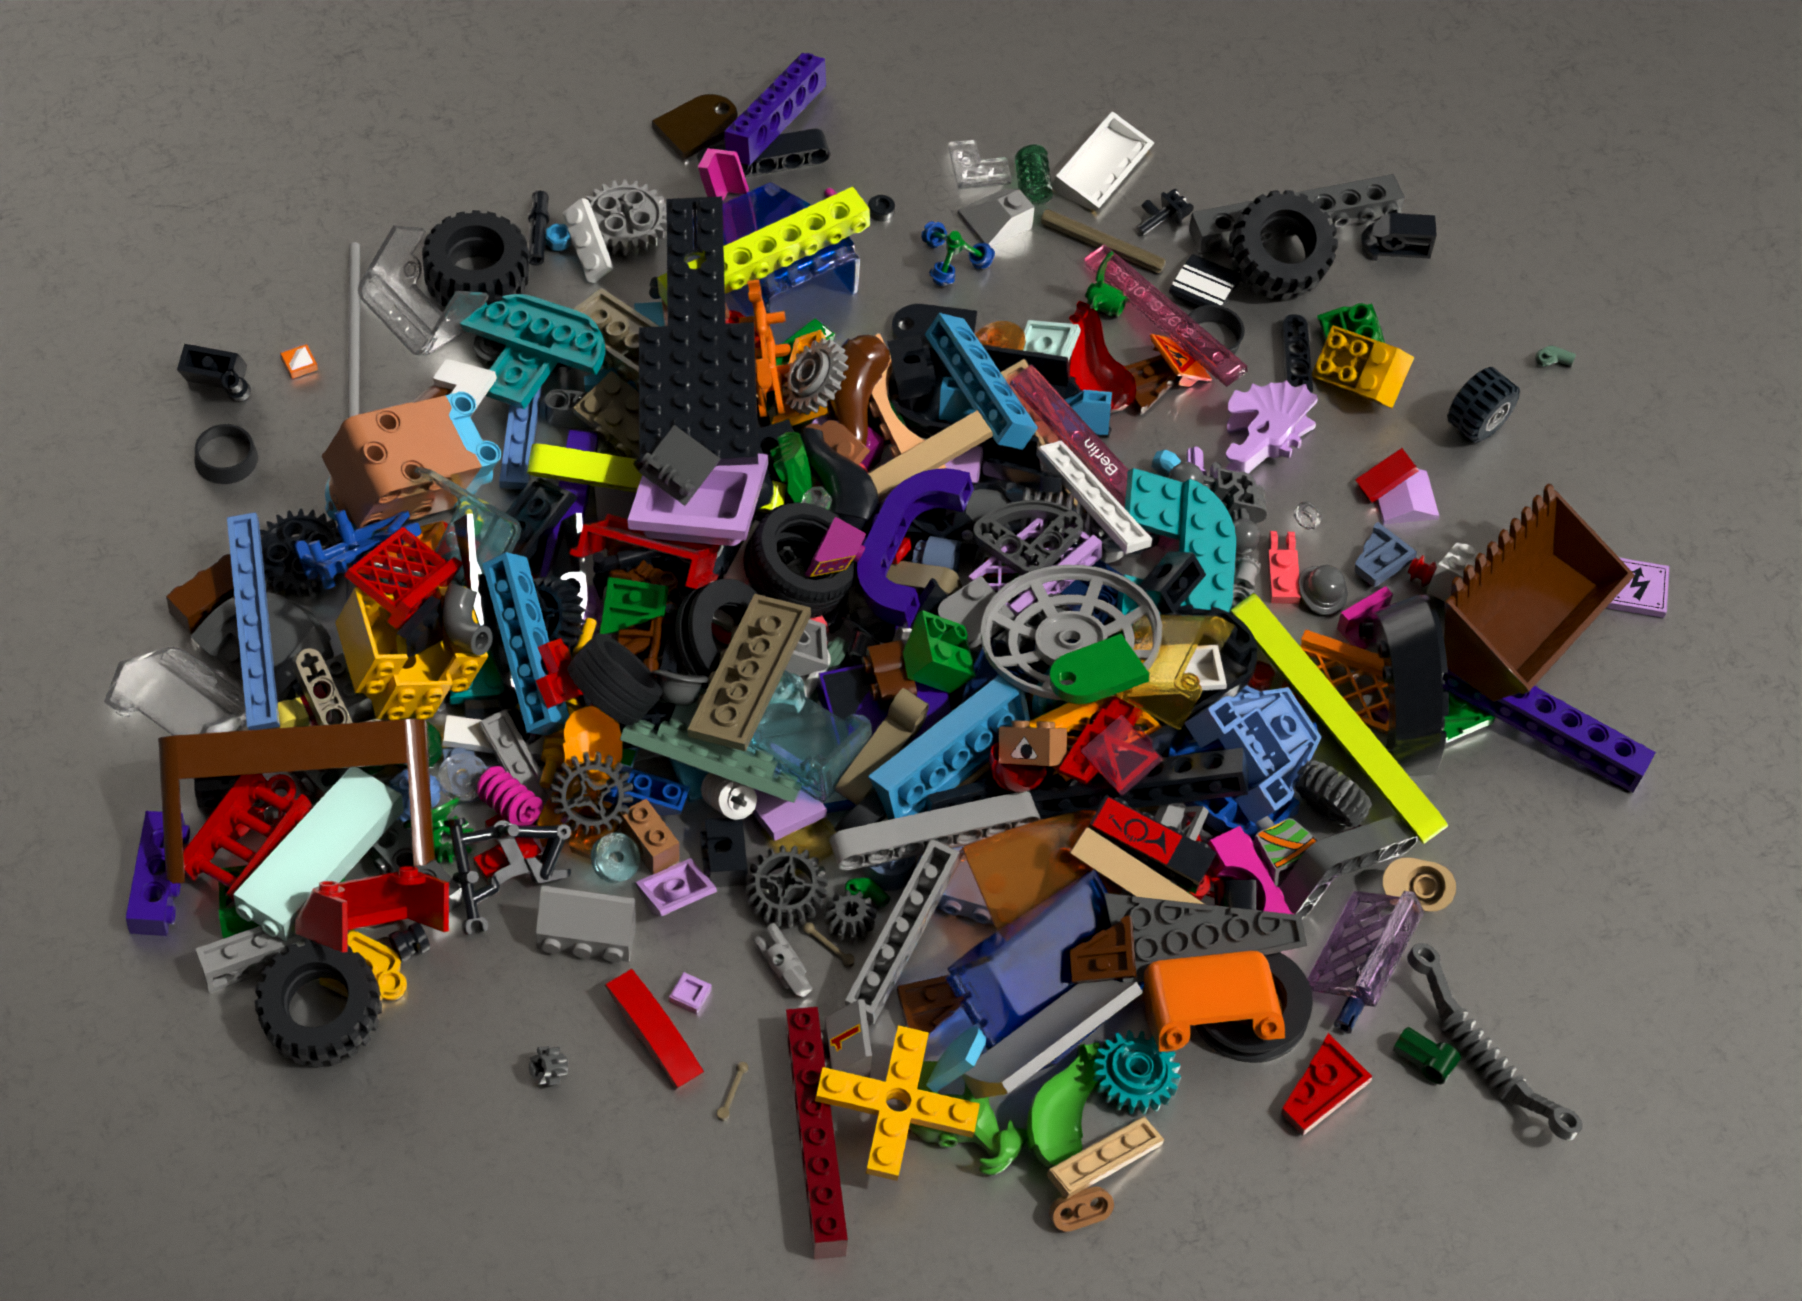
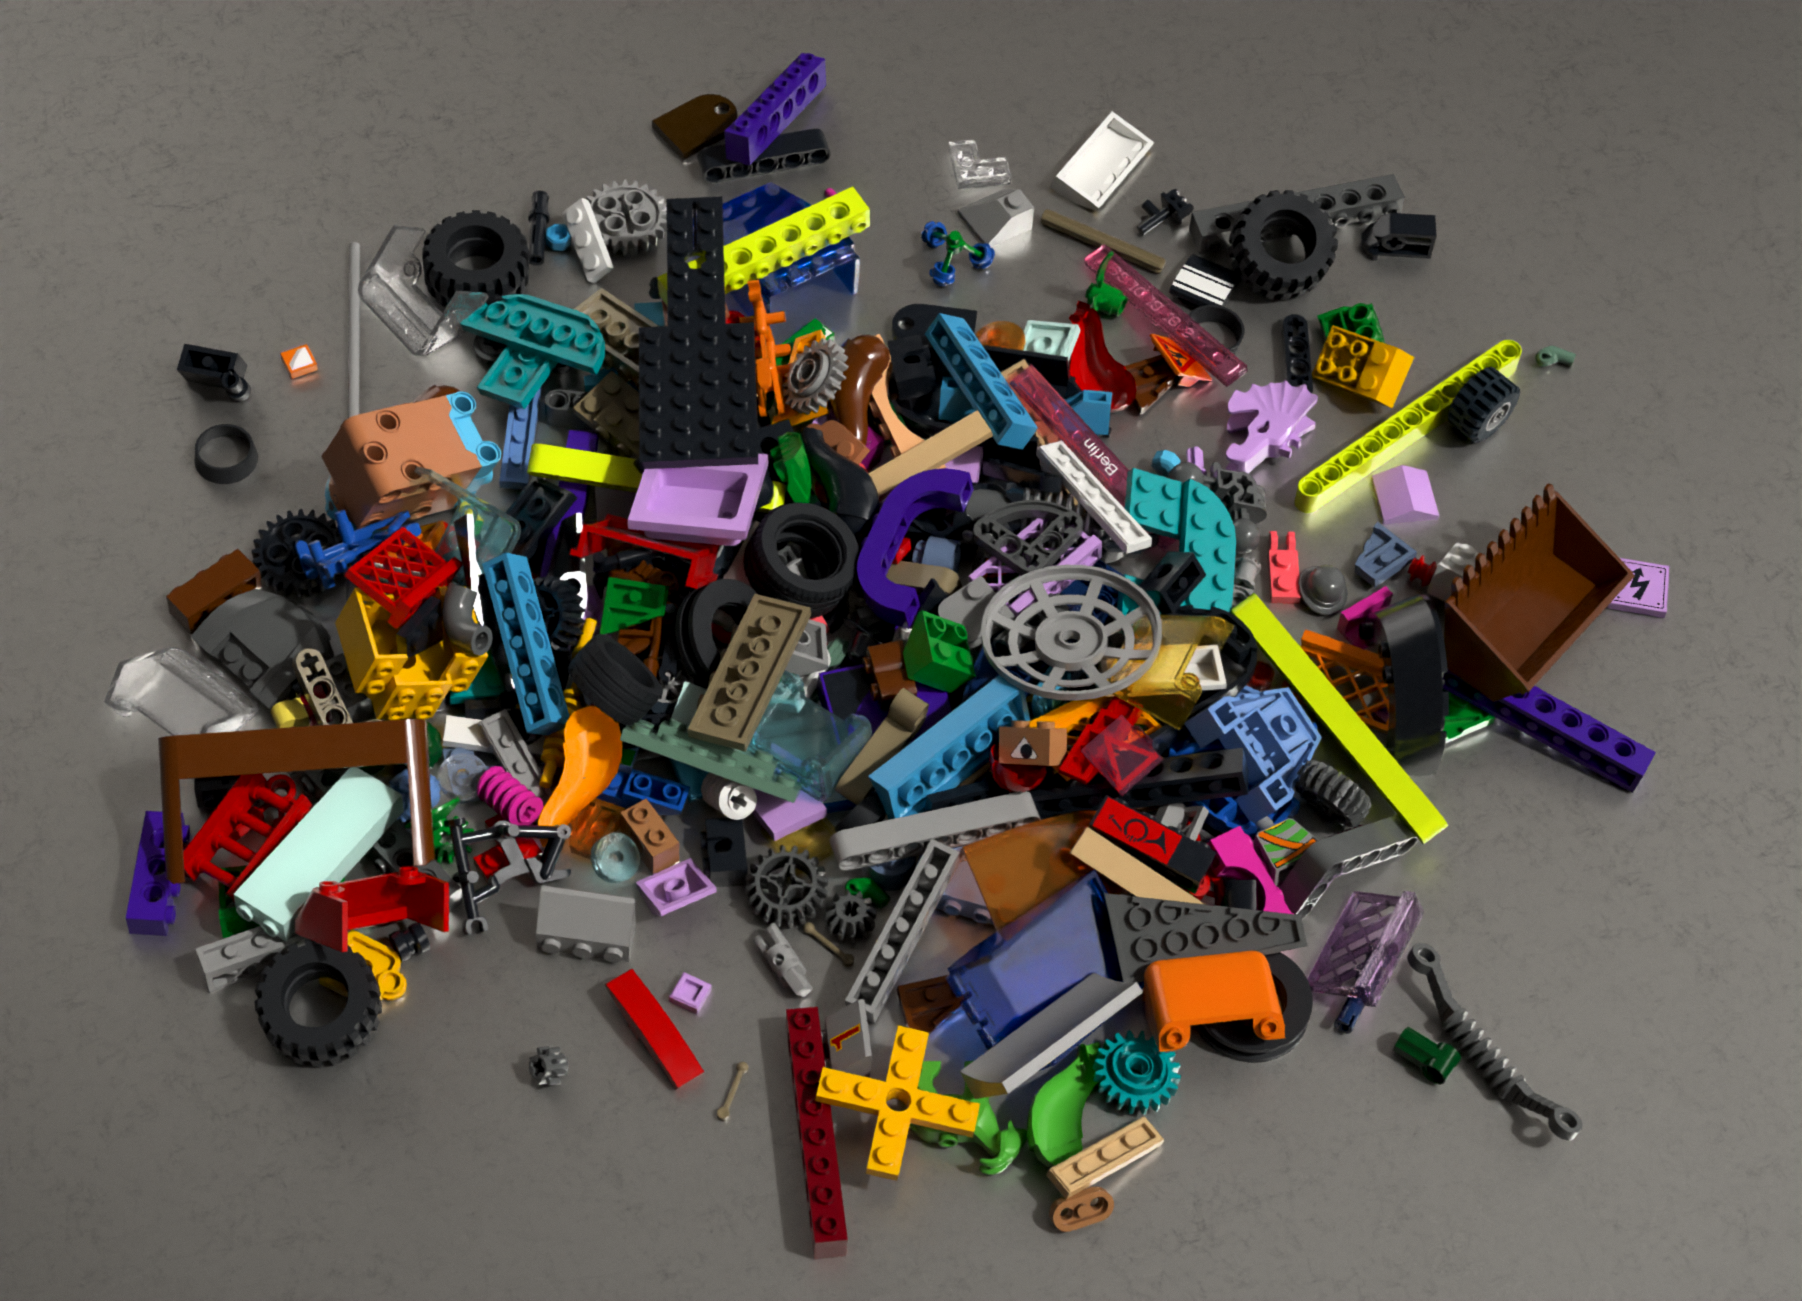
medium blue plate [227,512,280,730] -> none
white tile [433,359,497,417] -> none
red plate [535,638,583,708] -> none
dark grey gear [550,751,633,834] -> none
dark grey hinge [639,425,721,506] -> none
dark grey hat [651,670,709,705] -> none
dark pink panel [698,148,749,201] -> none
clear tile [801,486,832,510] -> none
magenta slope [805,517,866,577] -> none
black tile [868,195,895,222] -> none
medium azure tile [926,1026,986,1092] -> none
clear green piece [1014,144,1053,205] -> none
green tile [1050,634,1150,704] -> none
reddish brown wing [1070,916,1136,984] -> none
red wing [1281,1033,1372,1136] -> none
clear tile [1293,501,1322,530] -> none
red tile [1355,448,1419,503] -> none
tan piece [1382,857,1456,911] -> none
none -> neon yellow beam [1294,340,1522,513]

